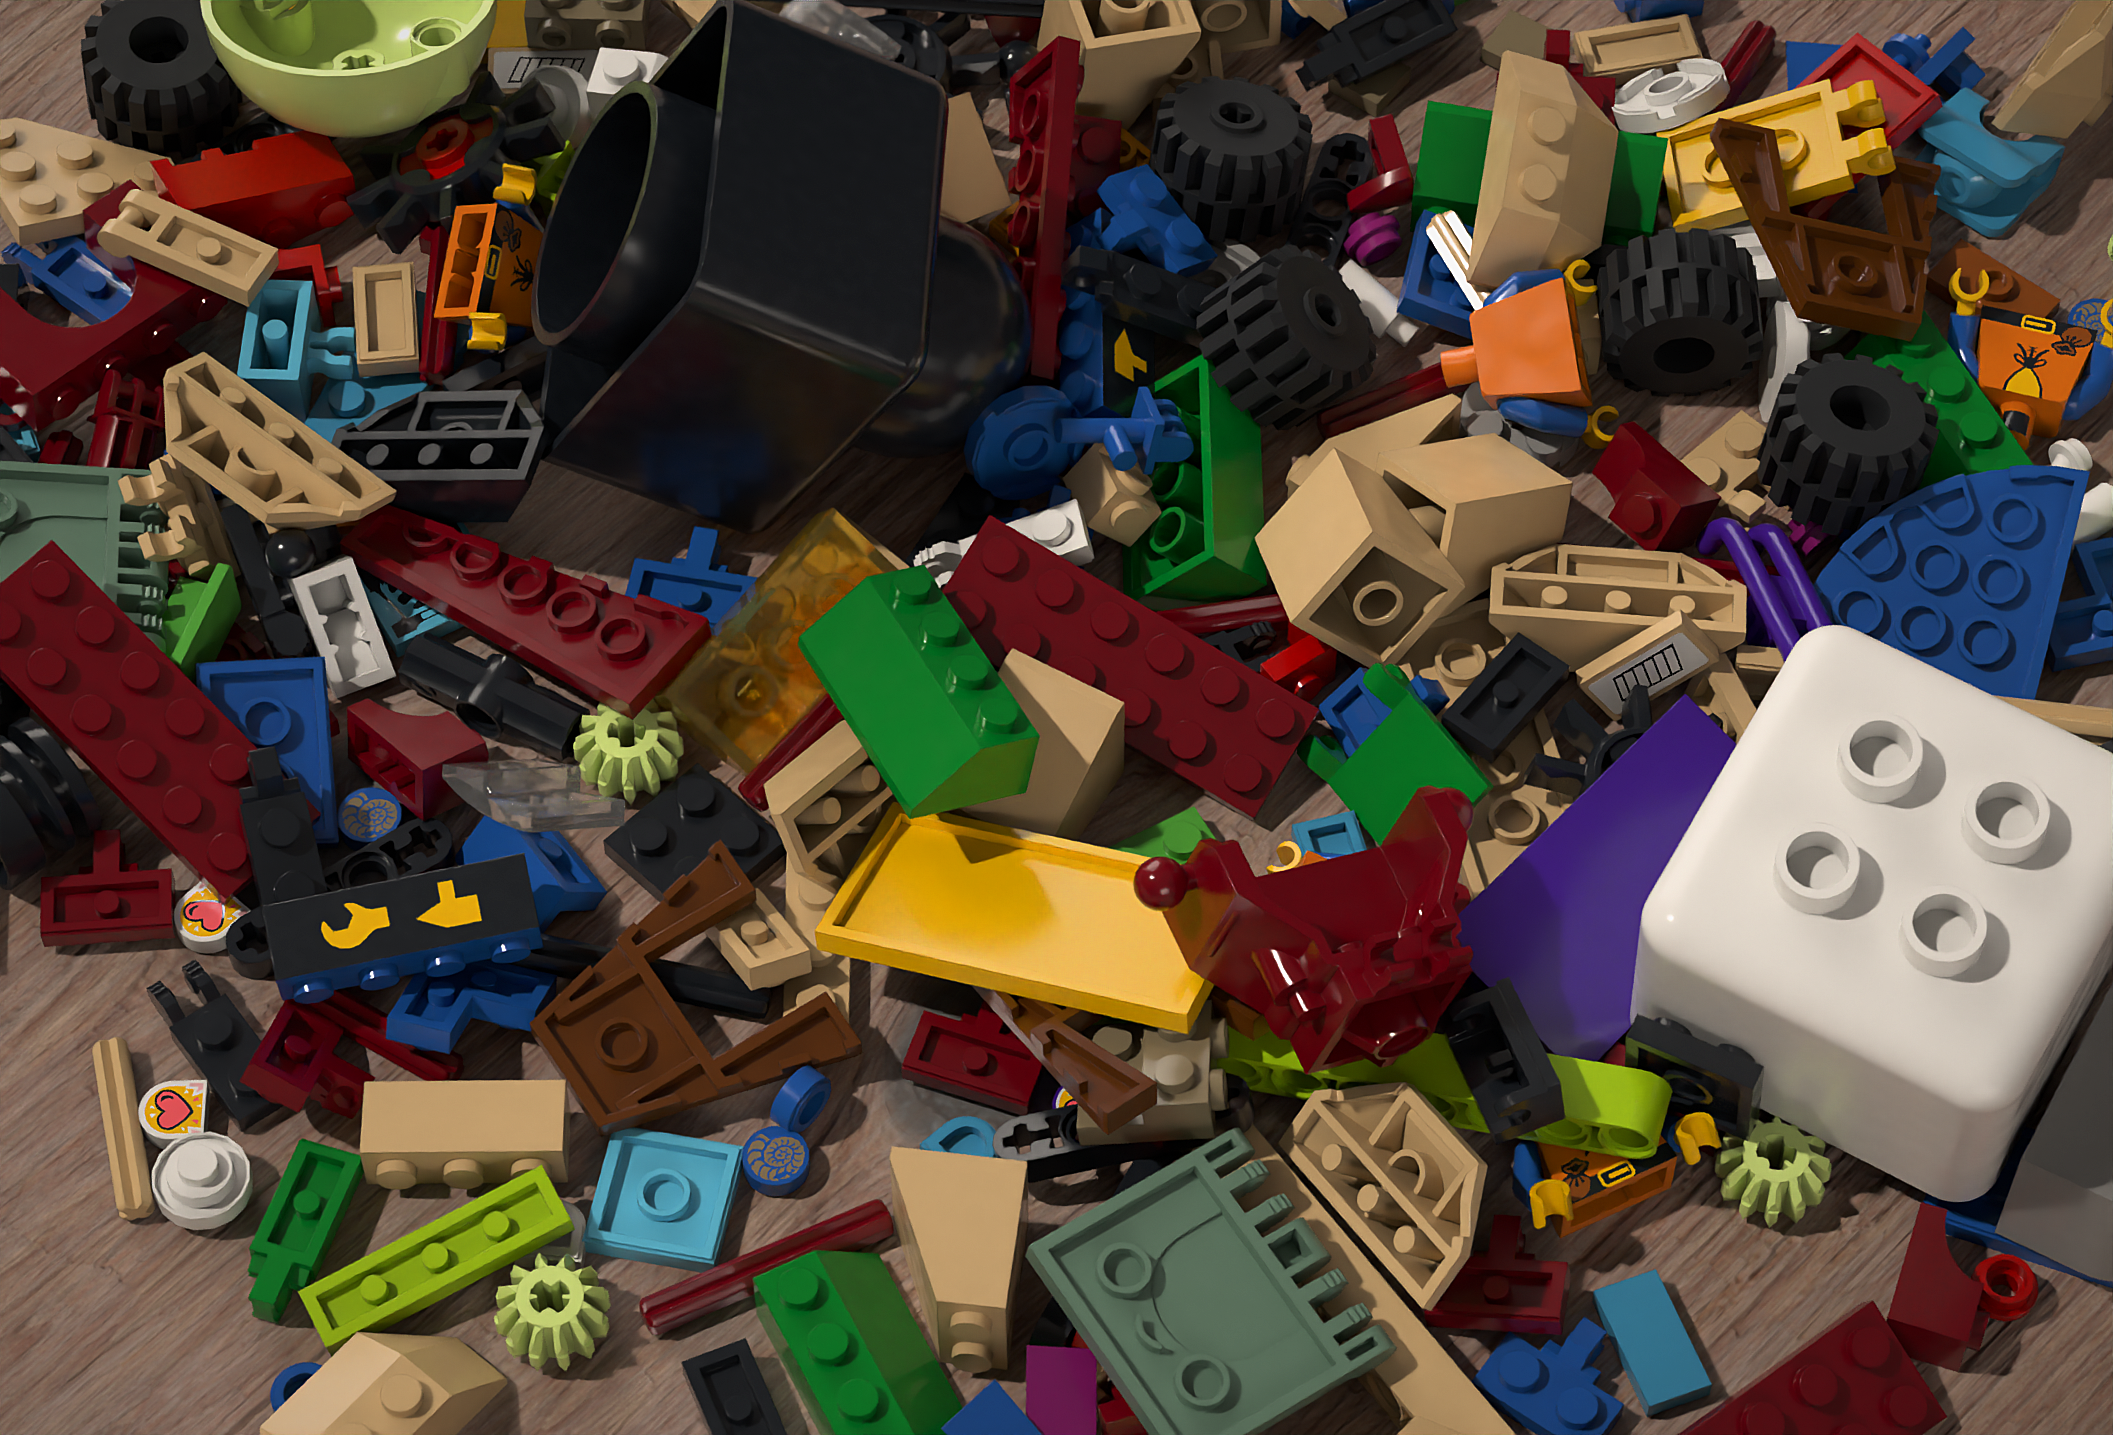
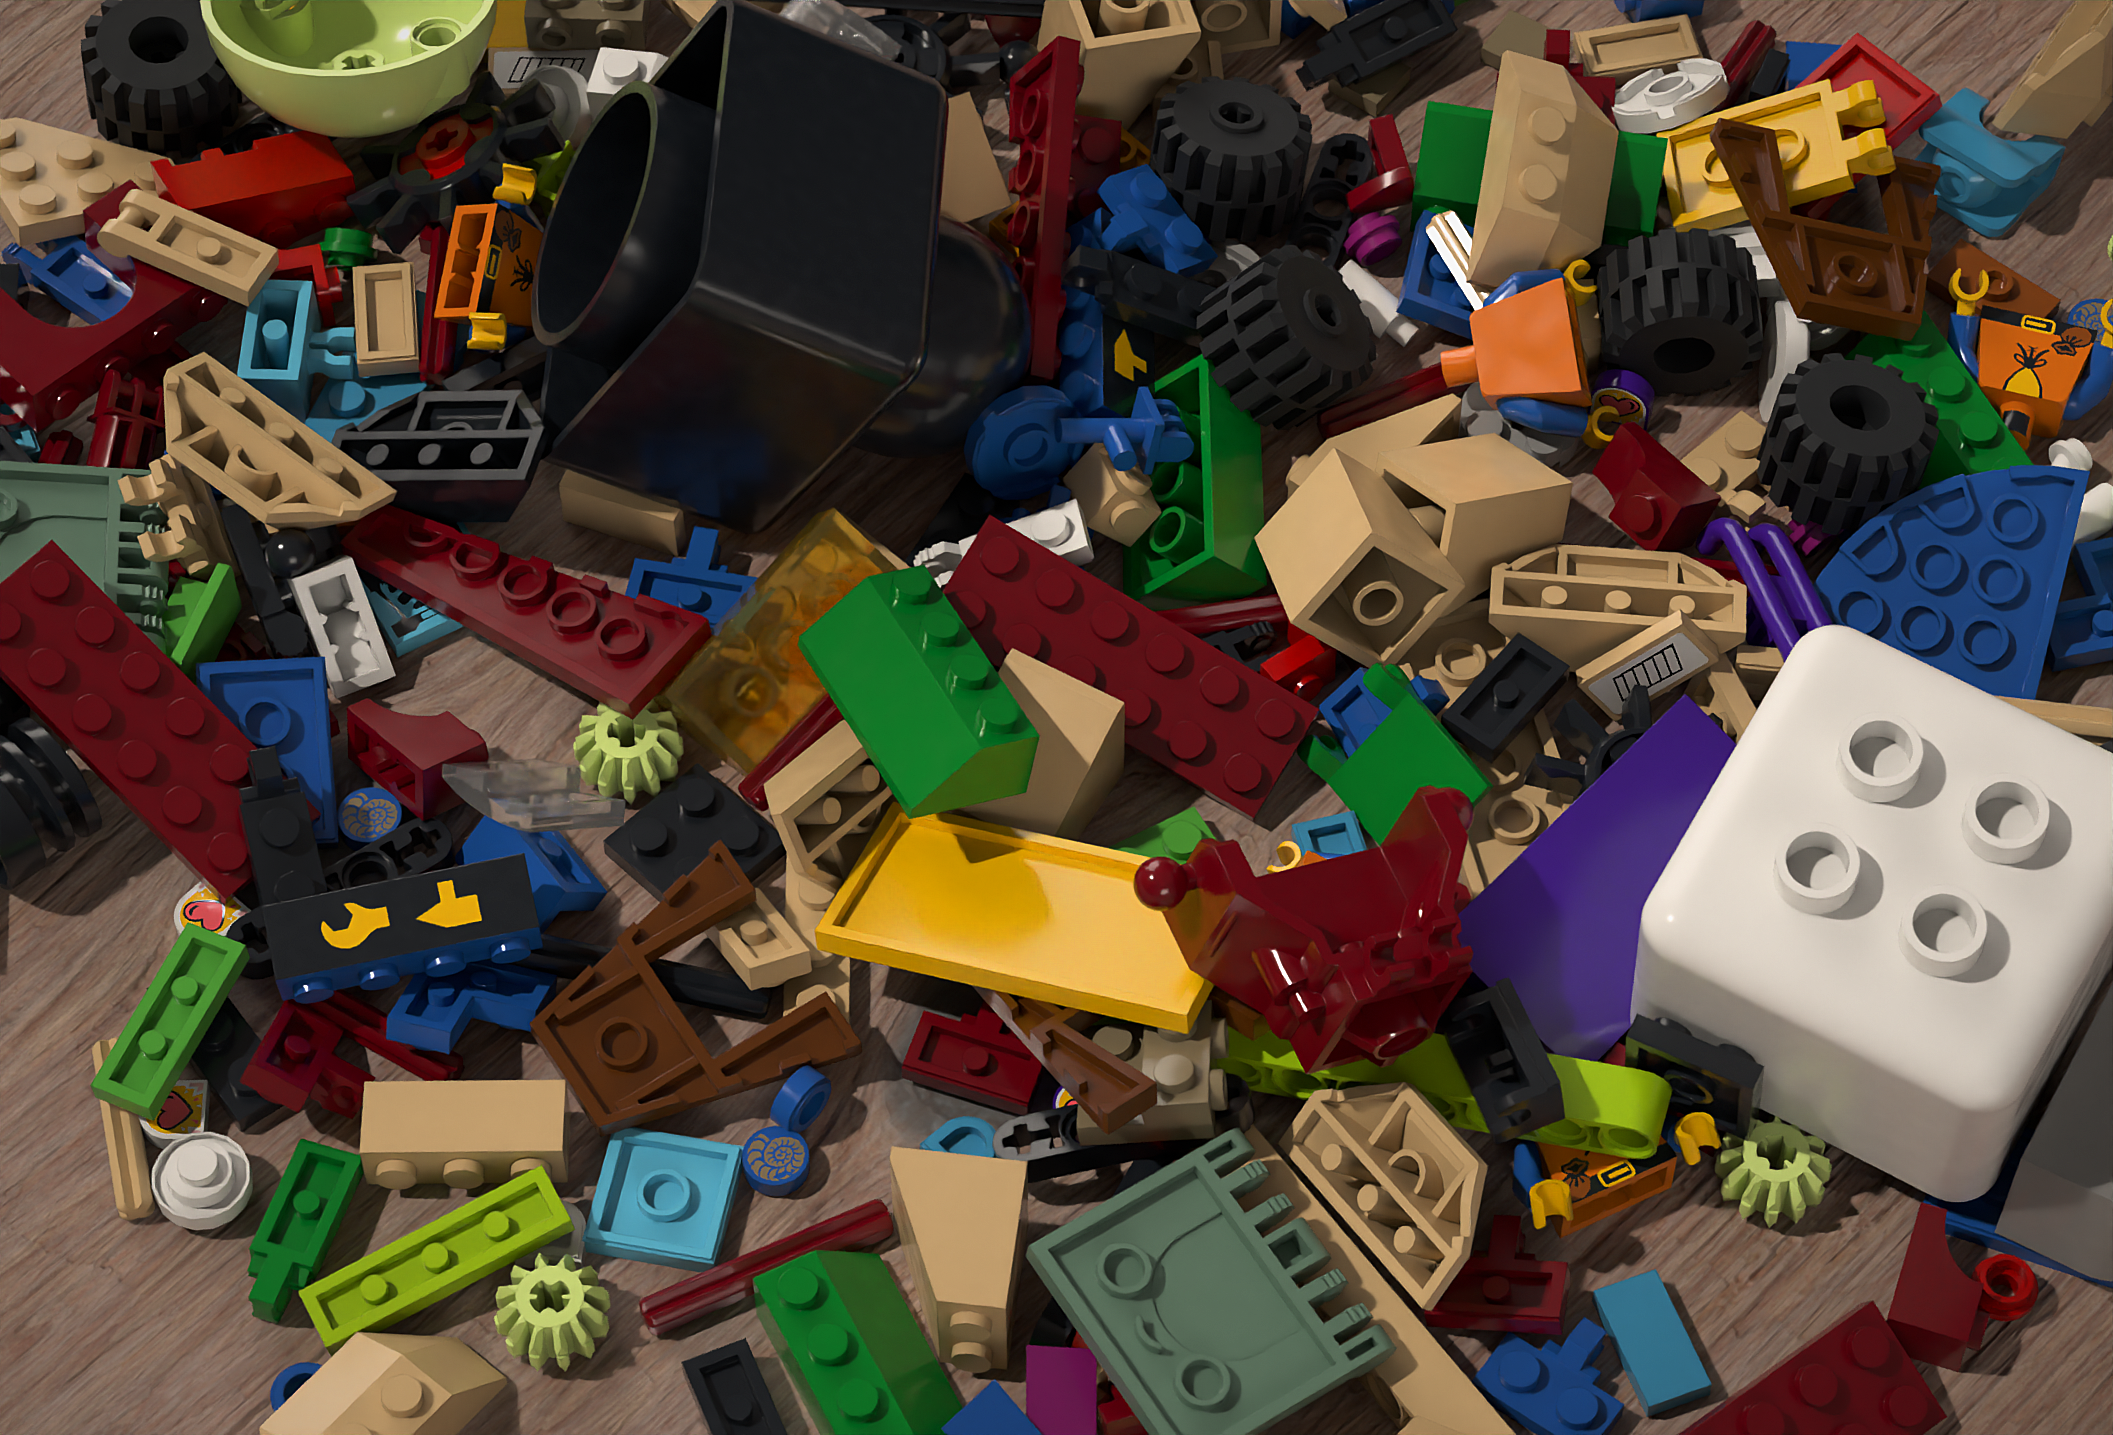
dark red hinge [40,829,175,947] -> none
black piece [398,632,590,761] -> none
blue hips [1882,27,1986,131] -> none
none -> bright green plate [90,922,250,1121]
none -> green plate [318,228,378,272]
none -> tan tile [559,470,686,557]
none -> tile [1587,369,1655,431]
none -> black tile [1748,48,1791,103]

